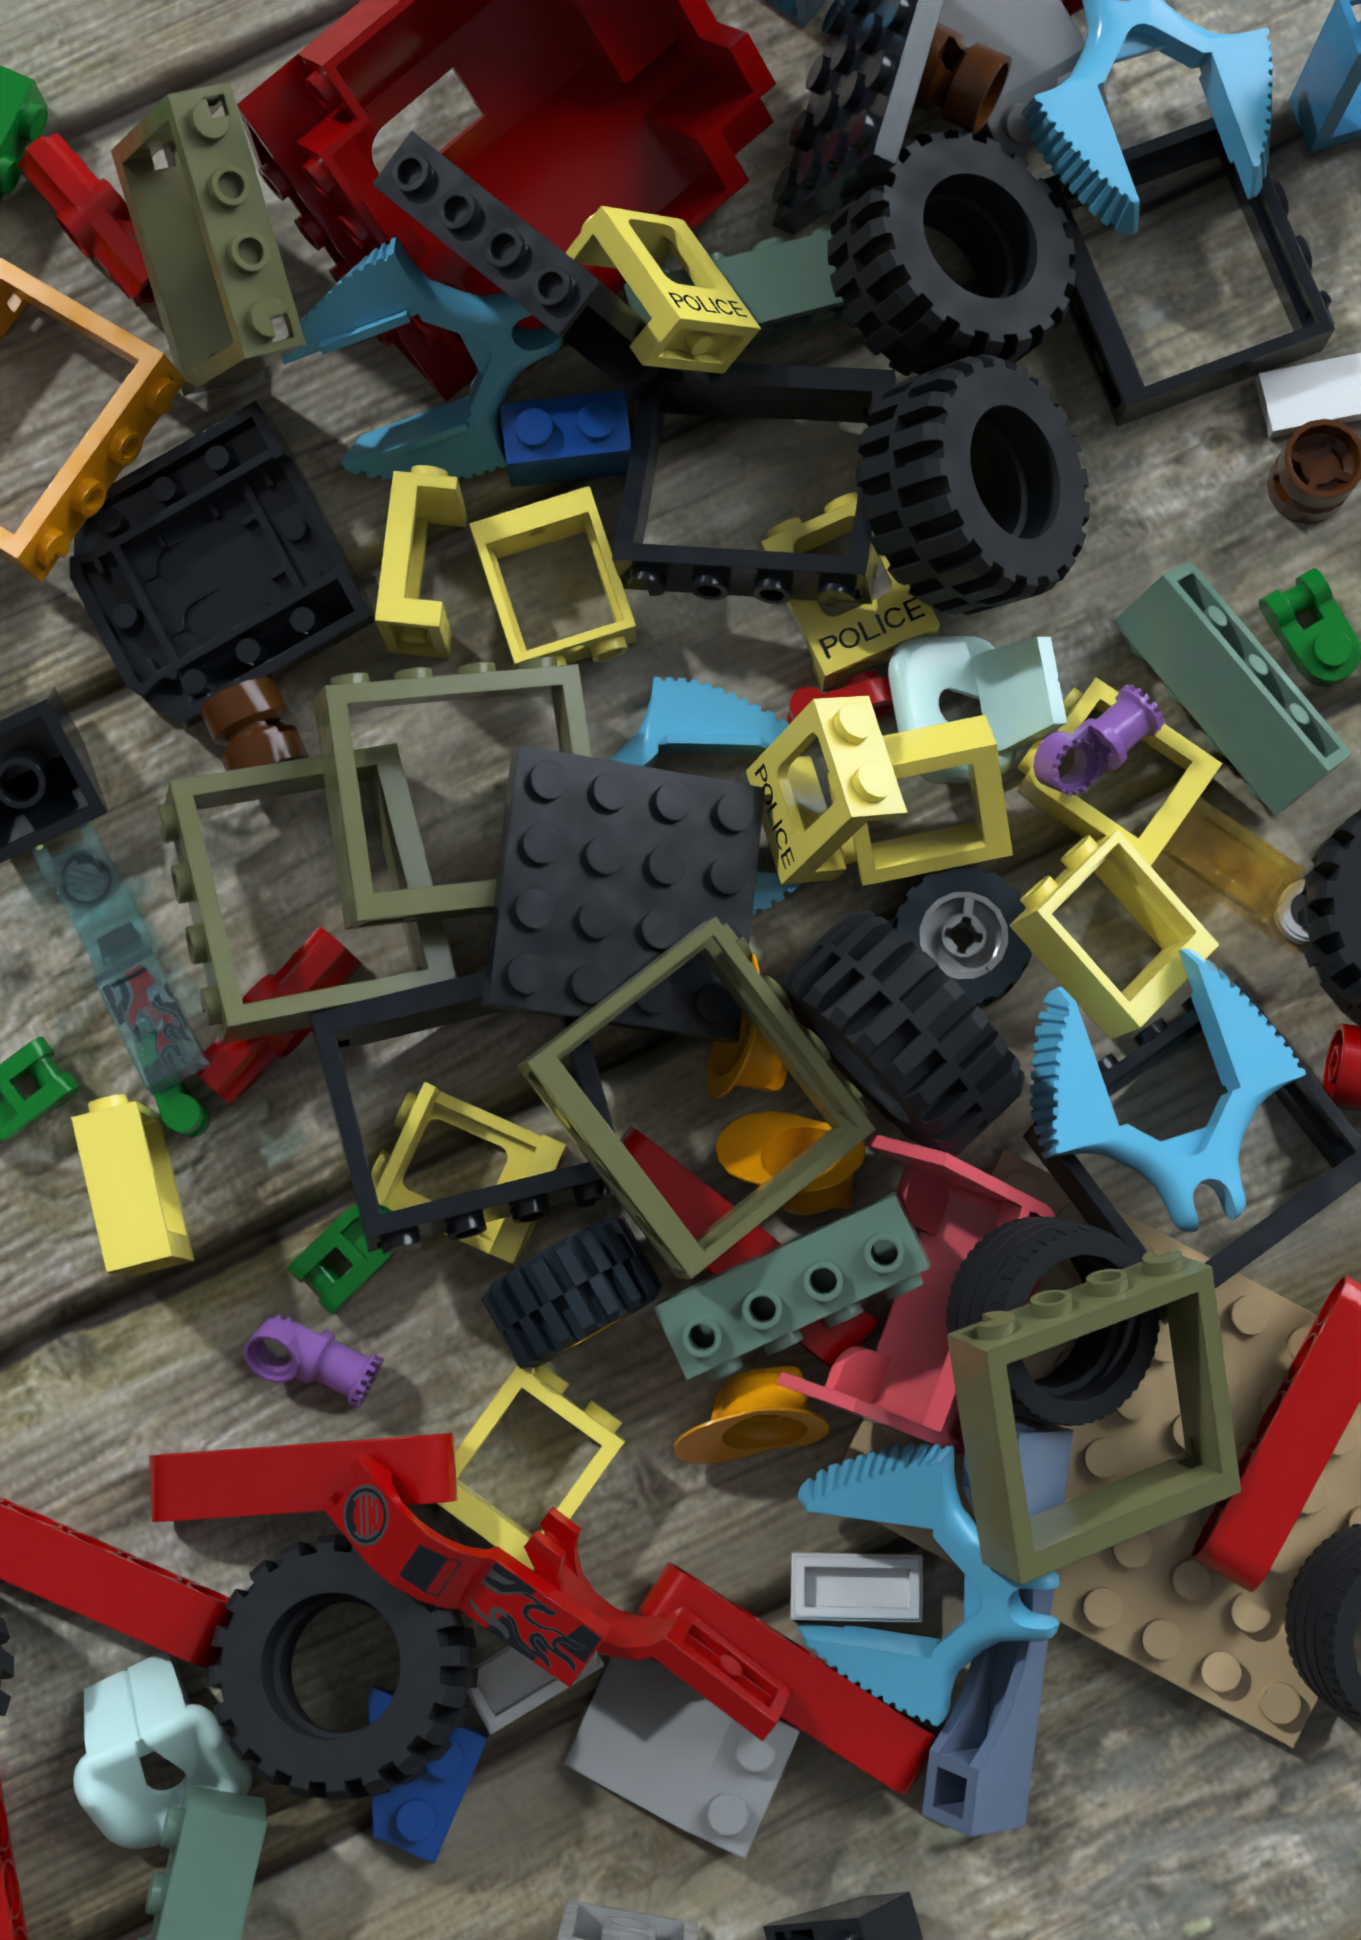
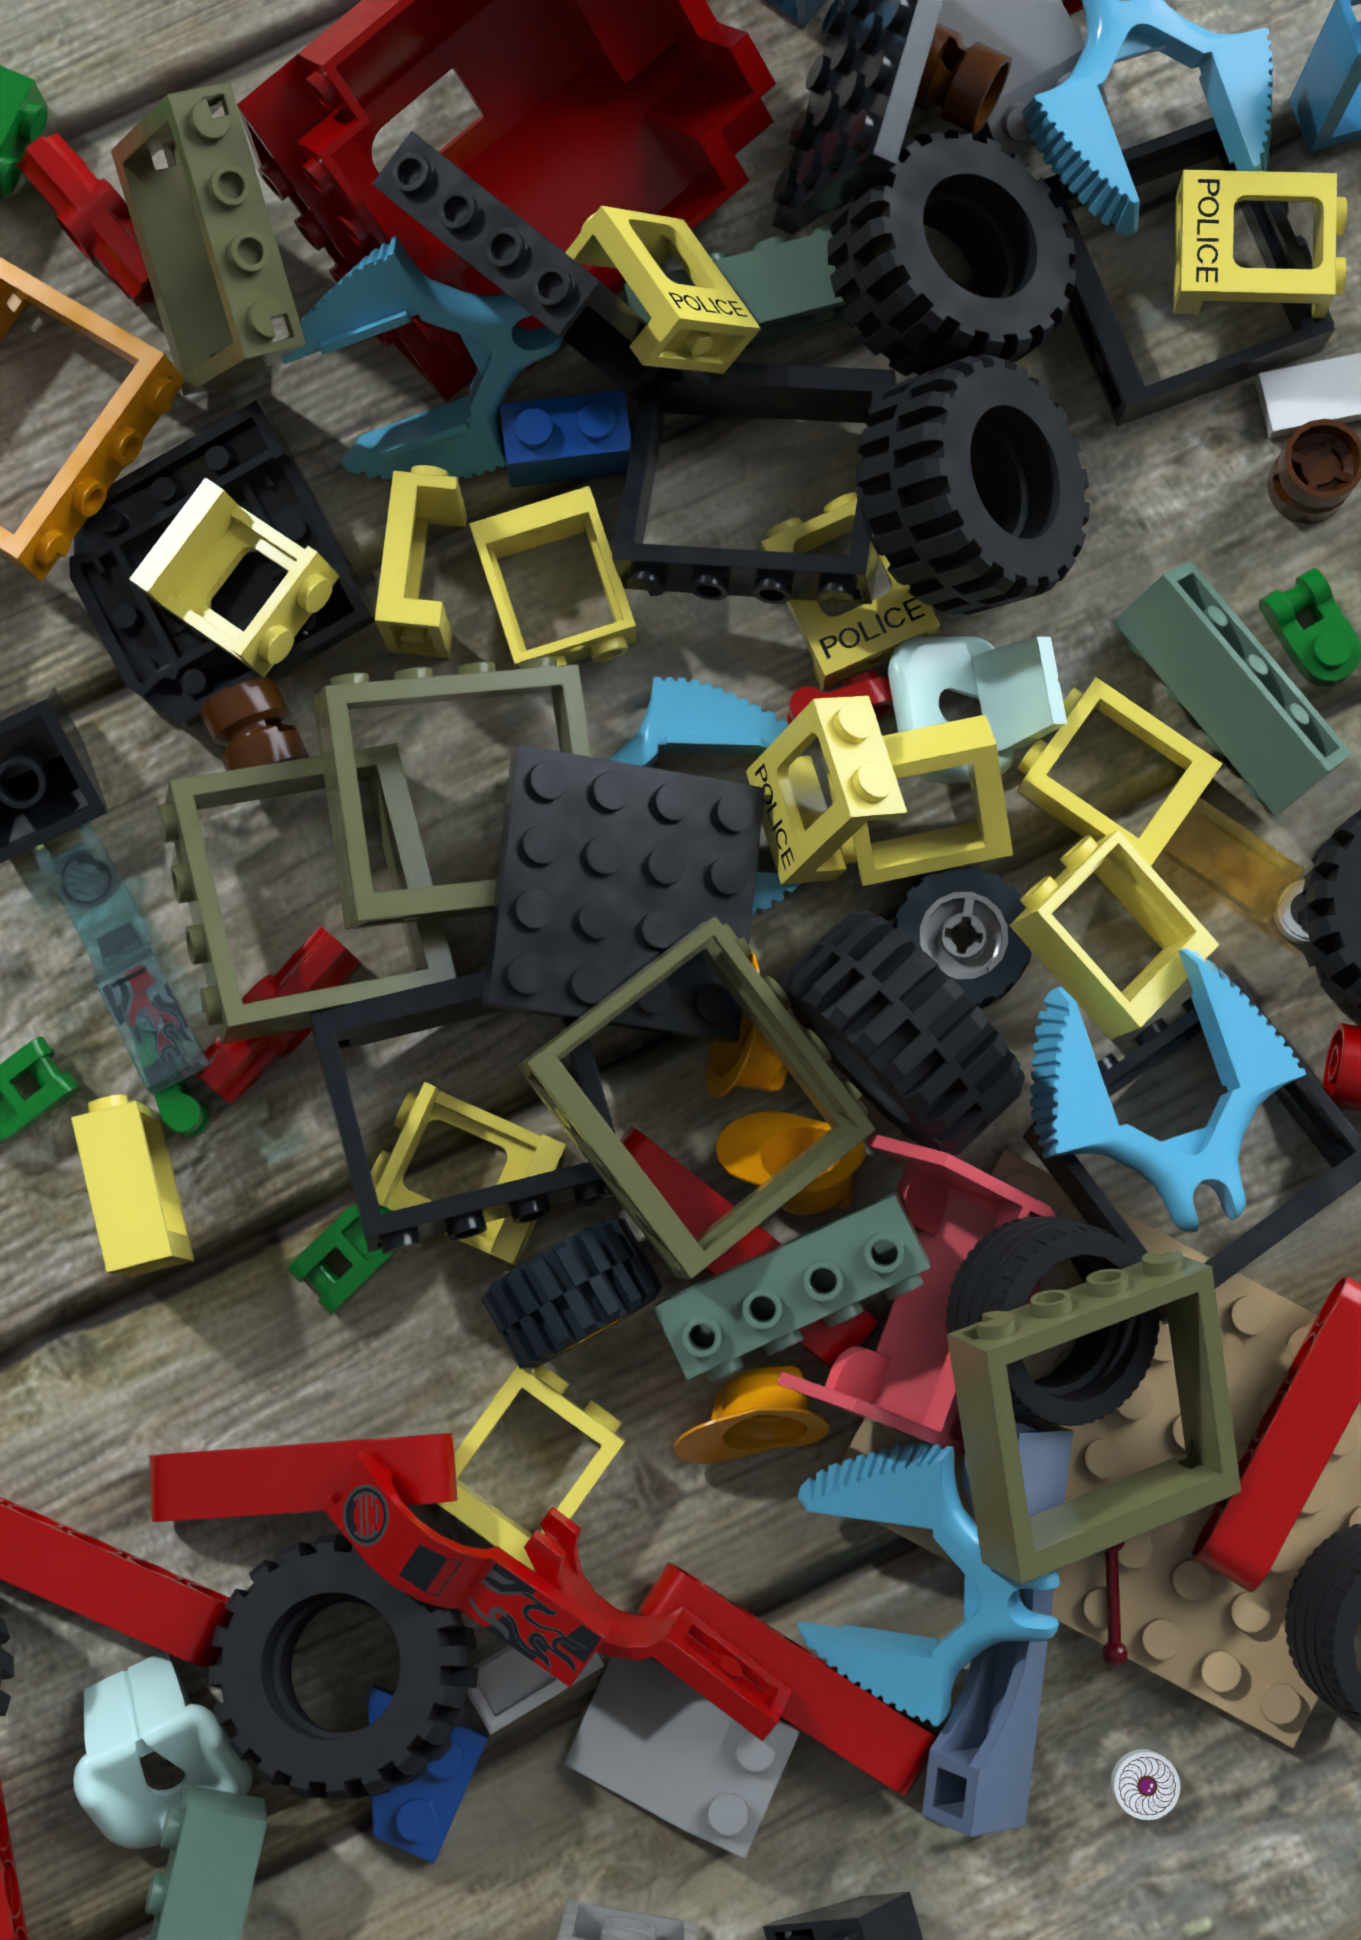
medium lavender connector [244,1315,384,1409] -> none
white tile [790,1552,923,1622] -> none
medium lavender connector [1033,685,1165,796] -> none
none -> light yellow window [130,478,340,678]
none -> dark red hinge [1102,1541,1128,1667]
none -> white tile [1111,1749,1180,1820]
none -> light yellow window [1173,170,1347,318]

